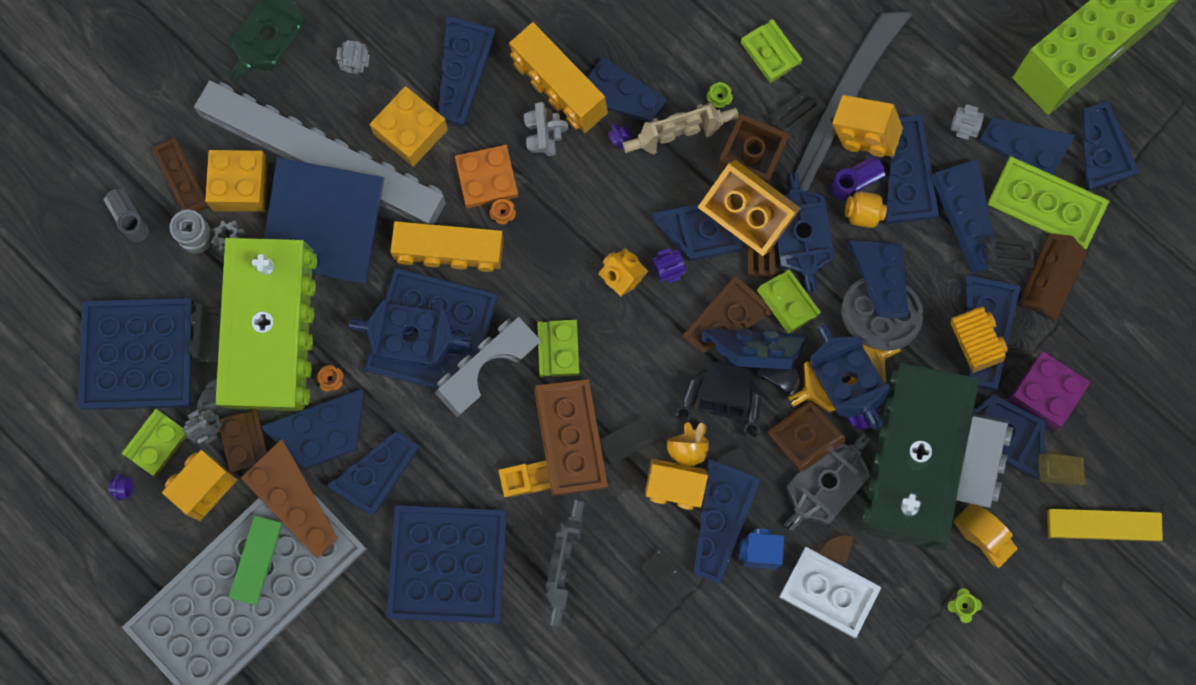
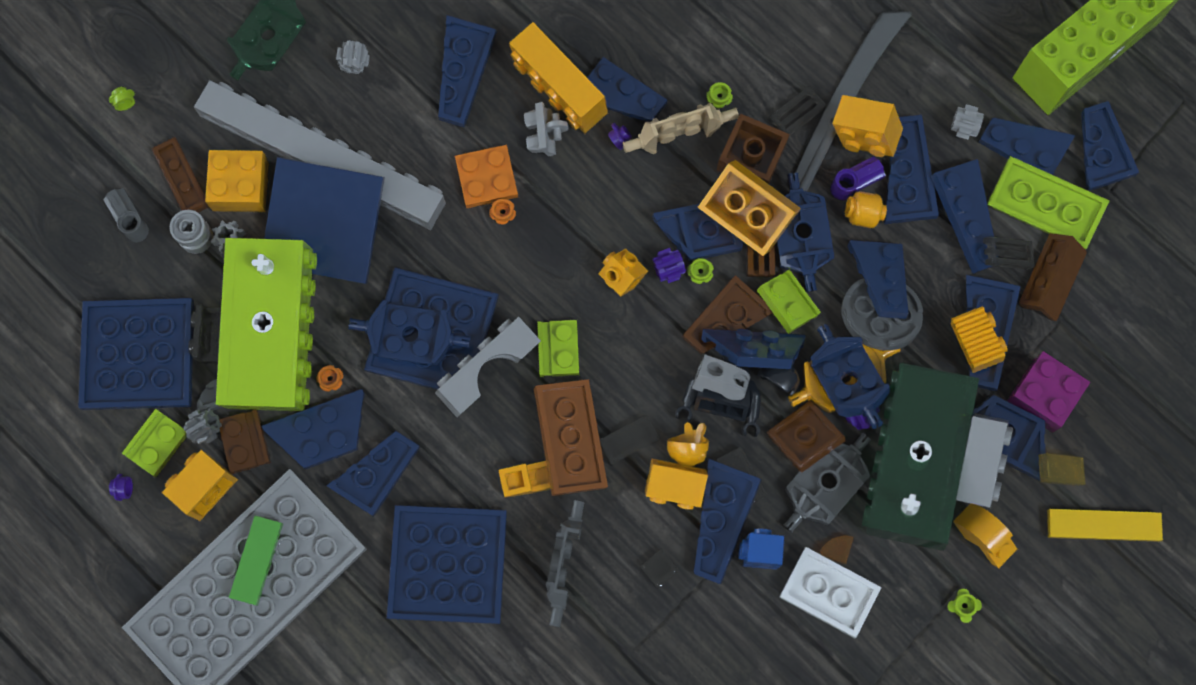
dark orange wing [241,439,339,559] -> none
light orange brick [370,86,448,167] -> none
light orange brick [391,221,504,272] -> none
lime plate [740,19,803,83] -> none
none -> lime plate [109,87,135,111]
none -> lime plate [687,258,714,284]
none -> light grey leg [692,354,750,400]

